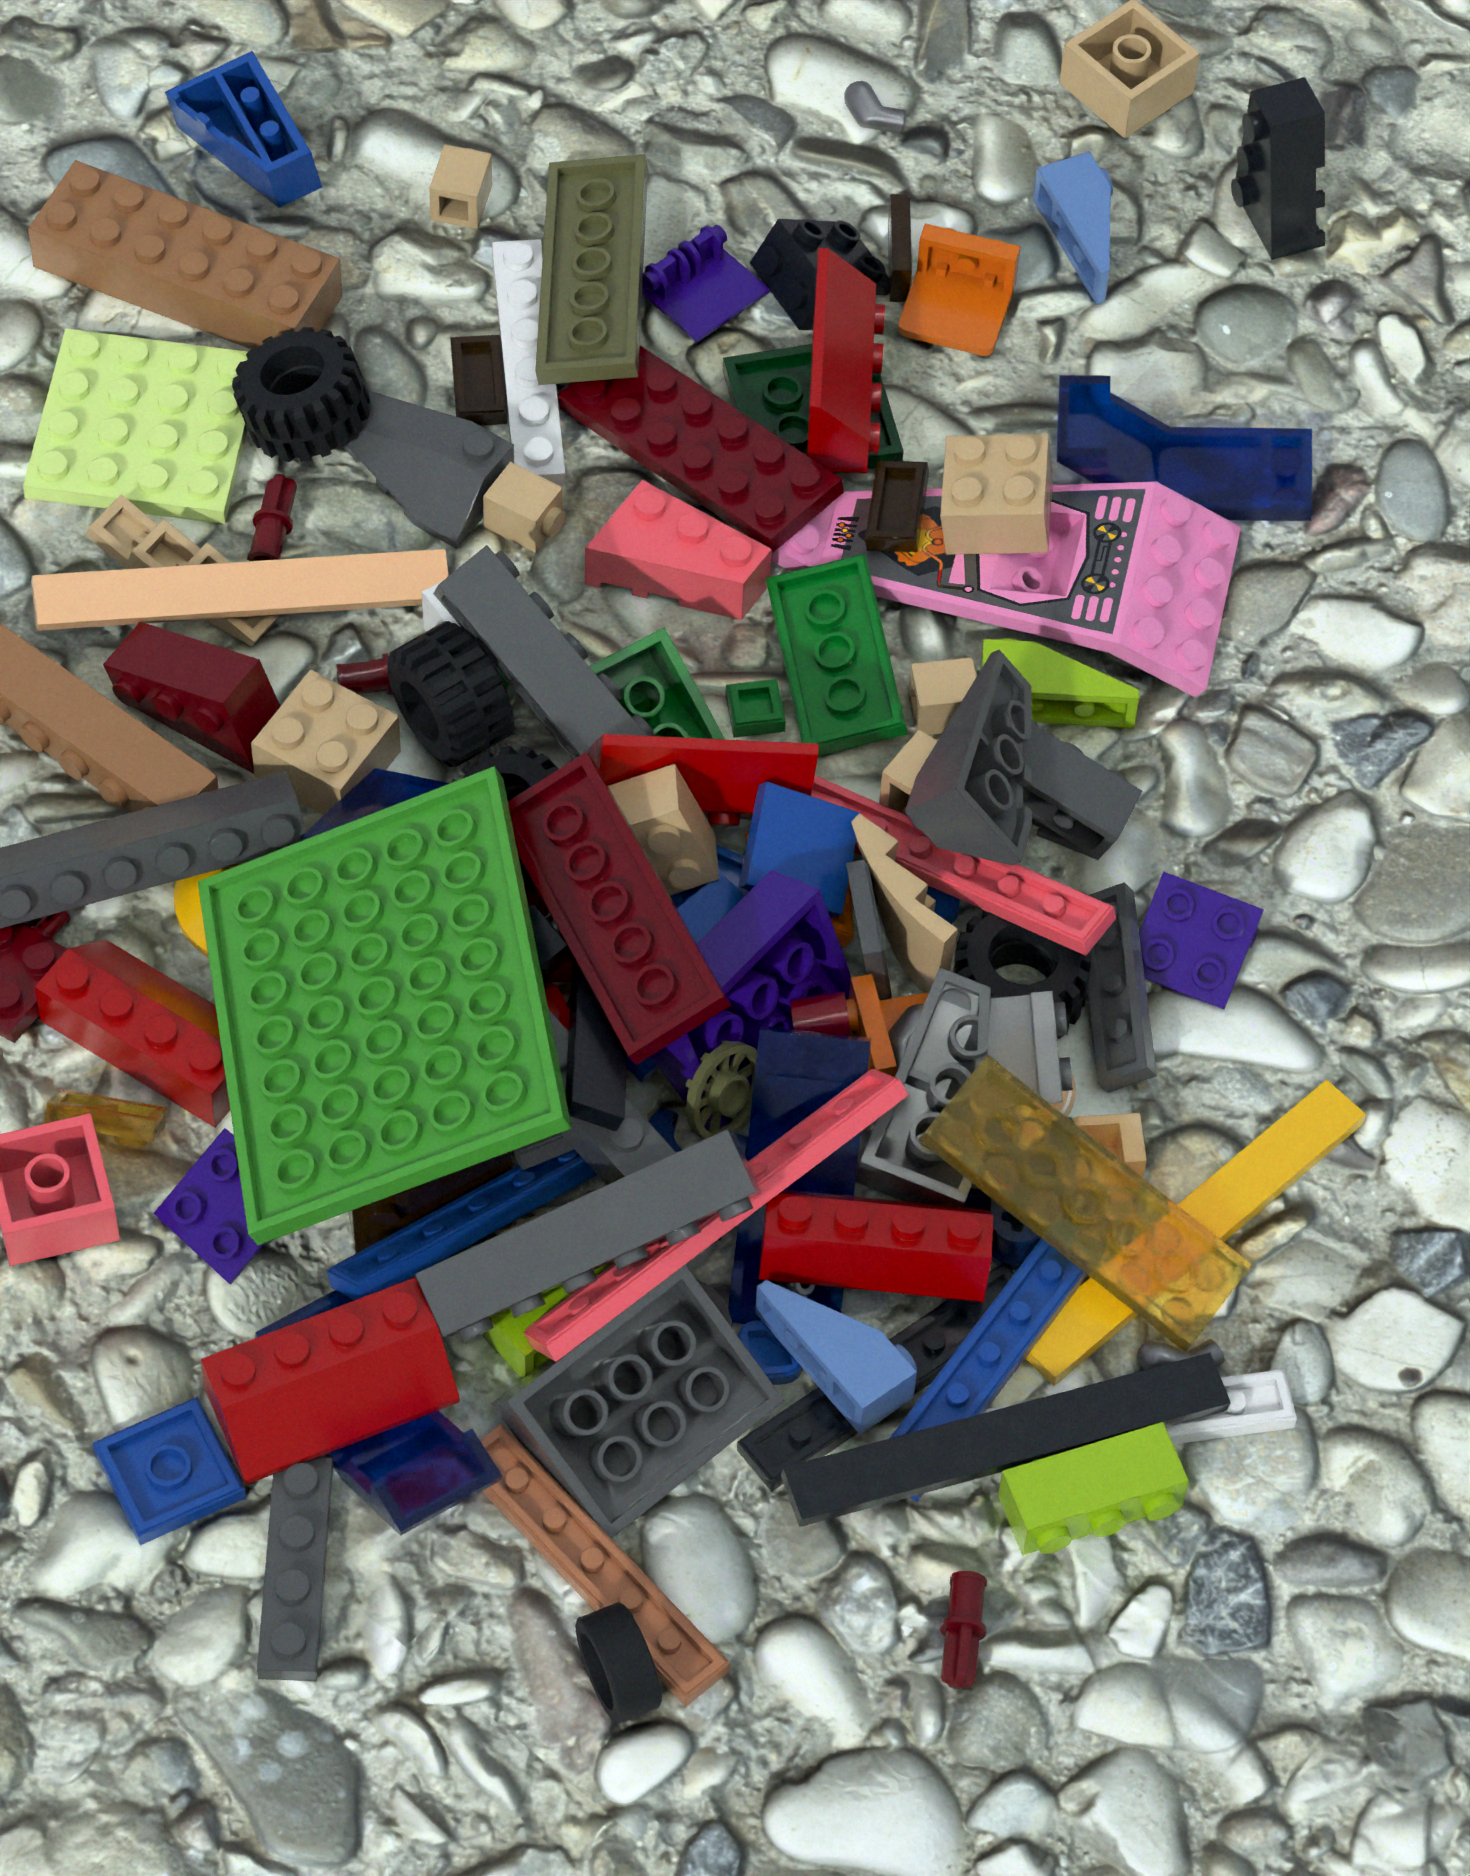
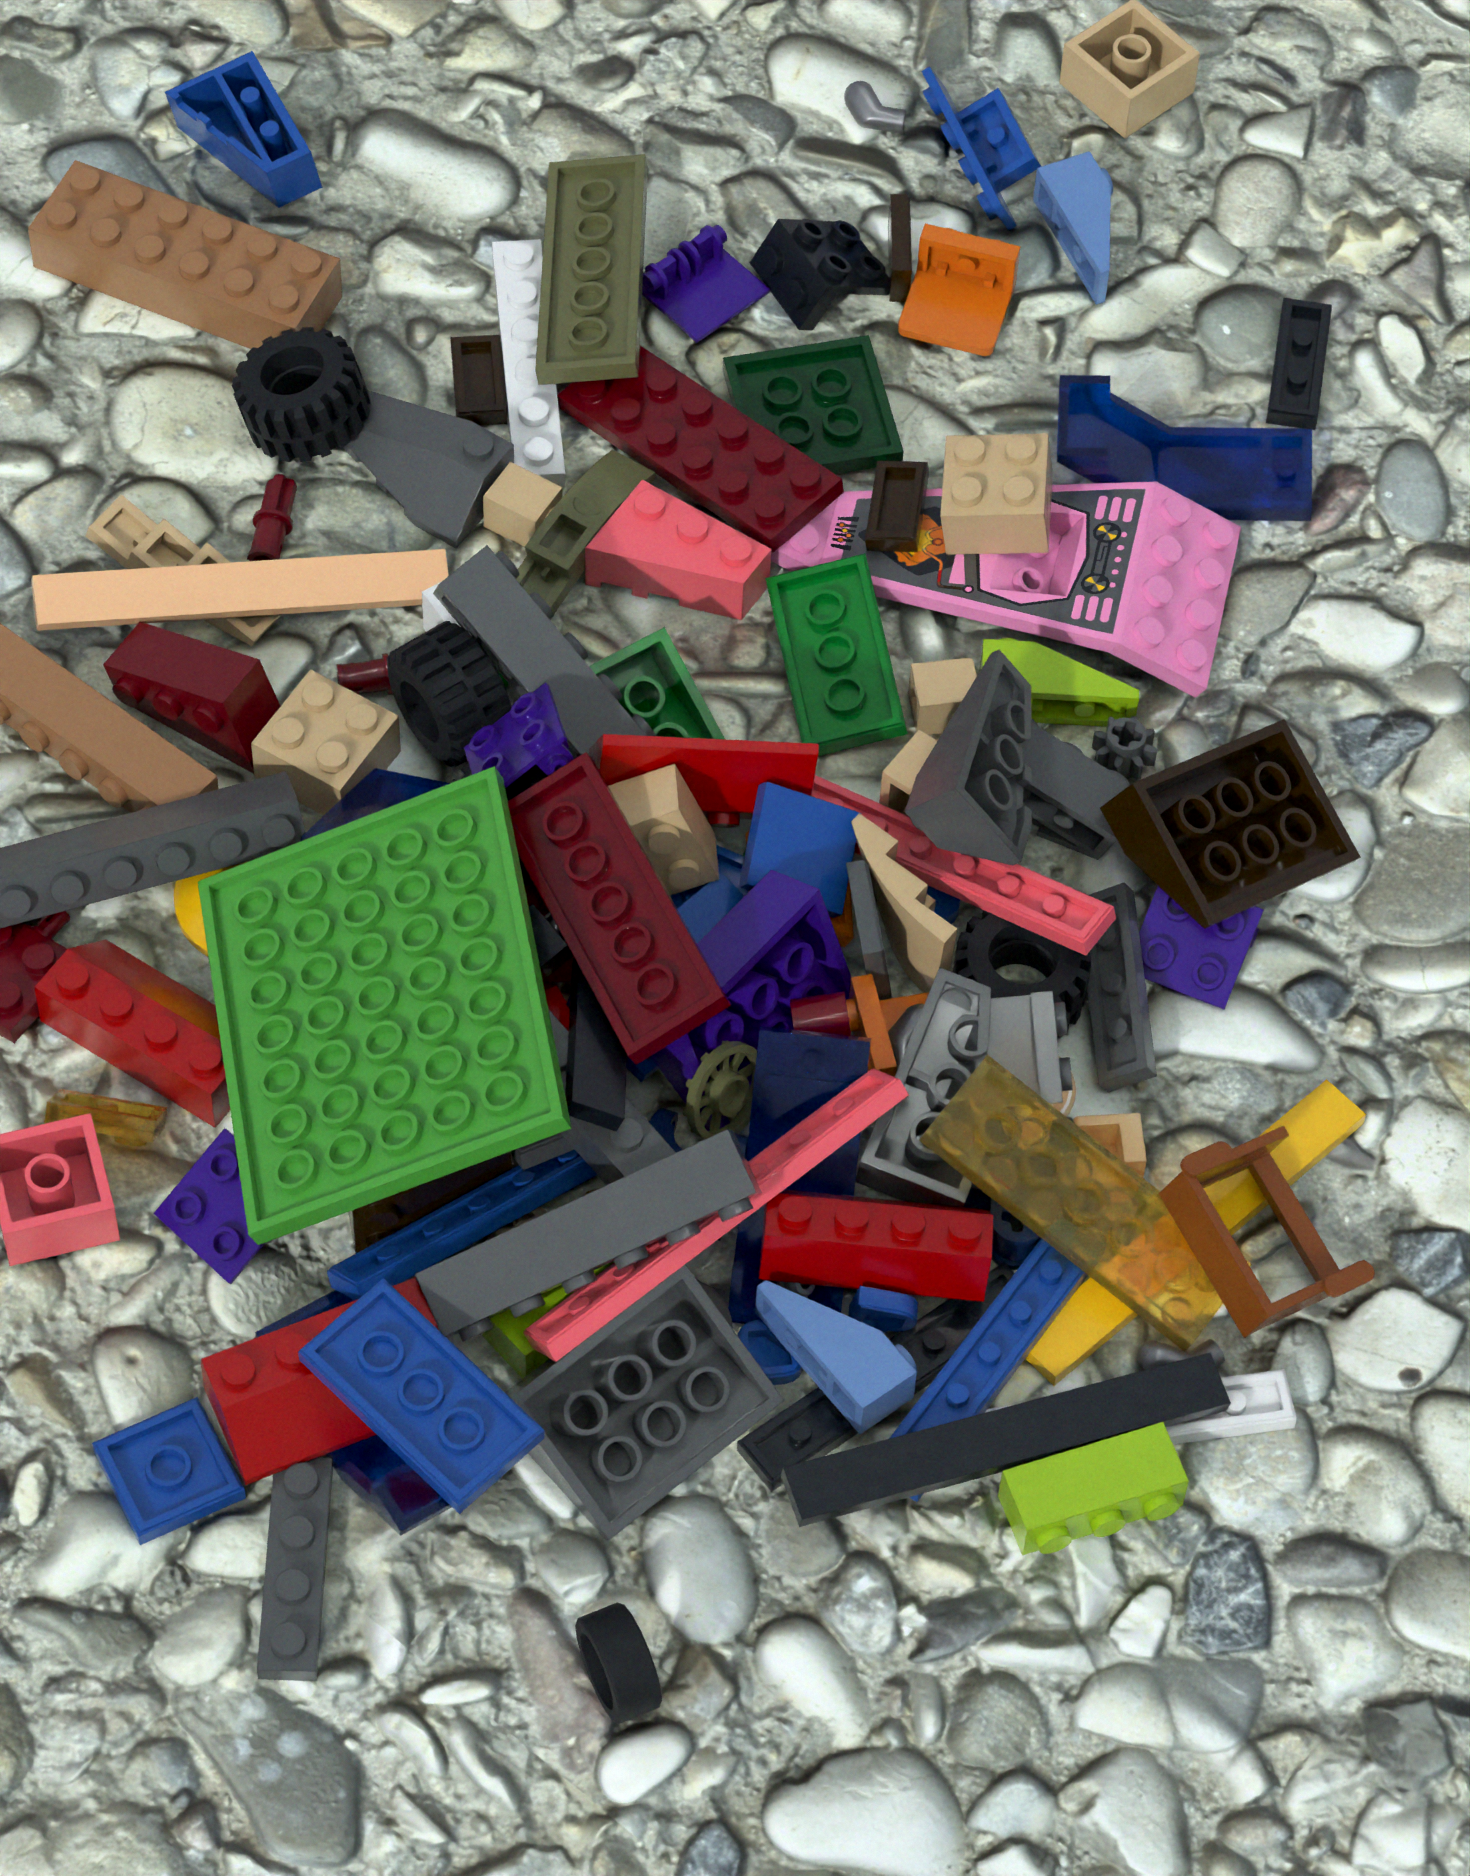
yellowish green plate [23,328,248,524] -> none
tan brick [429,144,492,229] -> none
nougat tile [457,1424,730,1707] -> none
green tile [725,679,786,738] -> none
red slope [807,248,885,473] -> none
dark red axle [940,1571,987,1689] -> none
black wedge [1231,77,1325,260] -> none
none -> blue tile [298,1278,545,1514]
none -> dark purple hinge [464,682,574,788]
none -> olive slope [516,450,656,620]
none -> blue tile [848,1286,918,1334]
none -> blue bracket [921,66,1042,230]
none -> dark grey gear [1092,716,1158,781]
none -> dark brown slope [1100,719,1361,929]
none -> dark orange piece [1158,1126,1375,1338]
none -> black tile [1266,298,1332,430]

